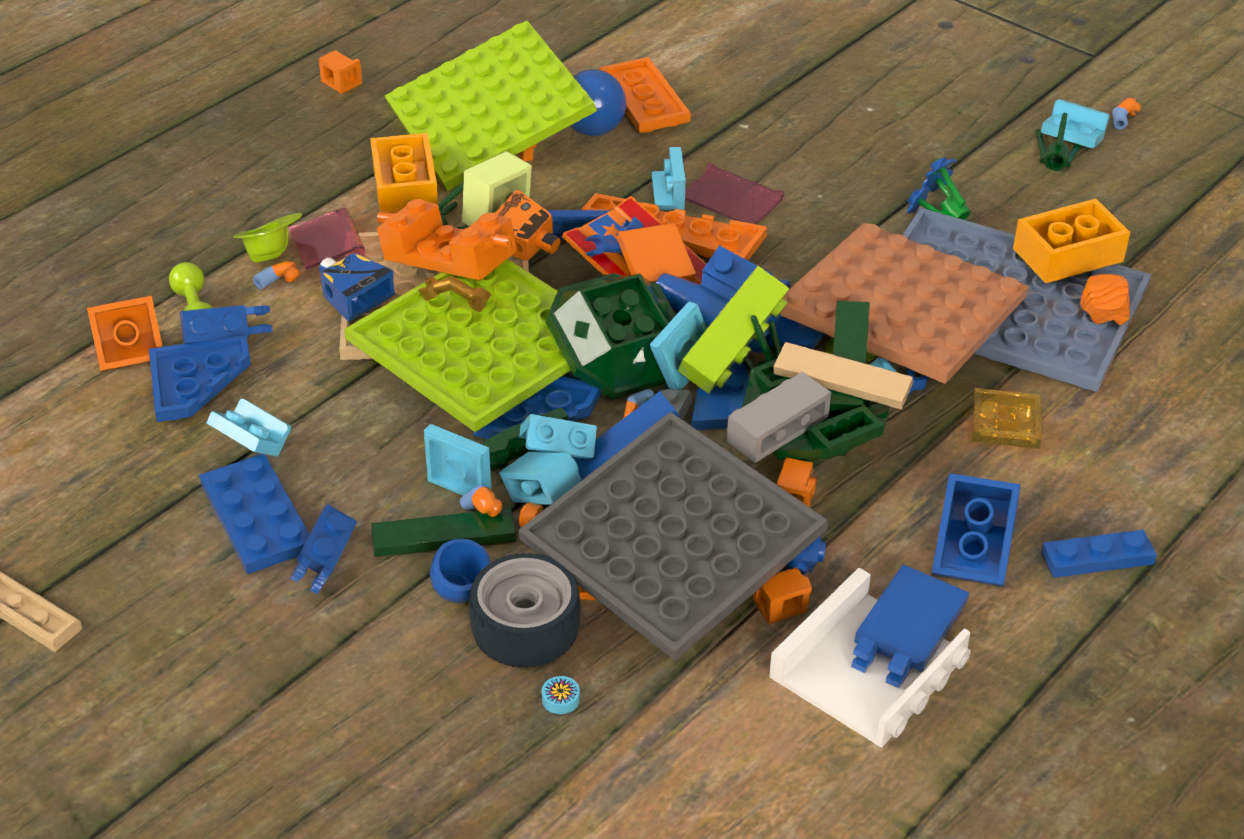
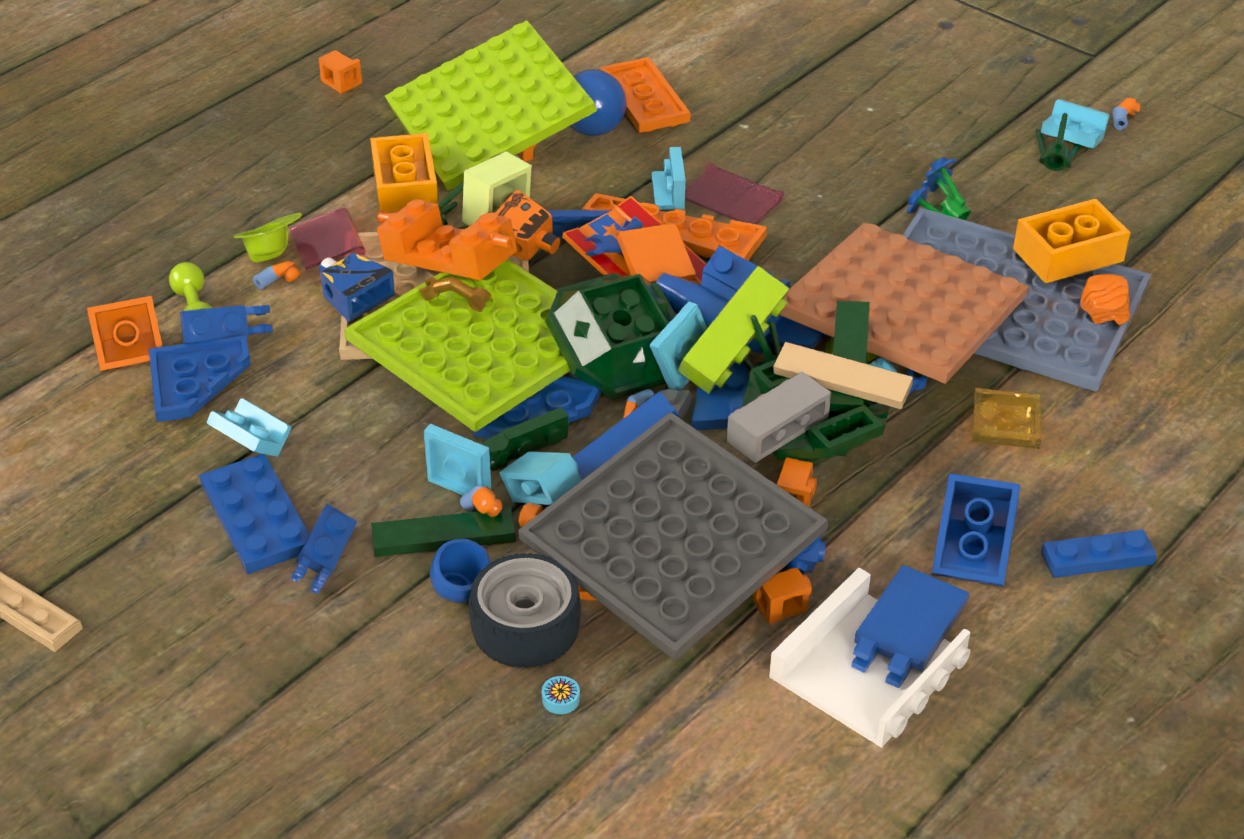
medium azure bracket [519,414,597,460] -> none

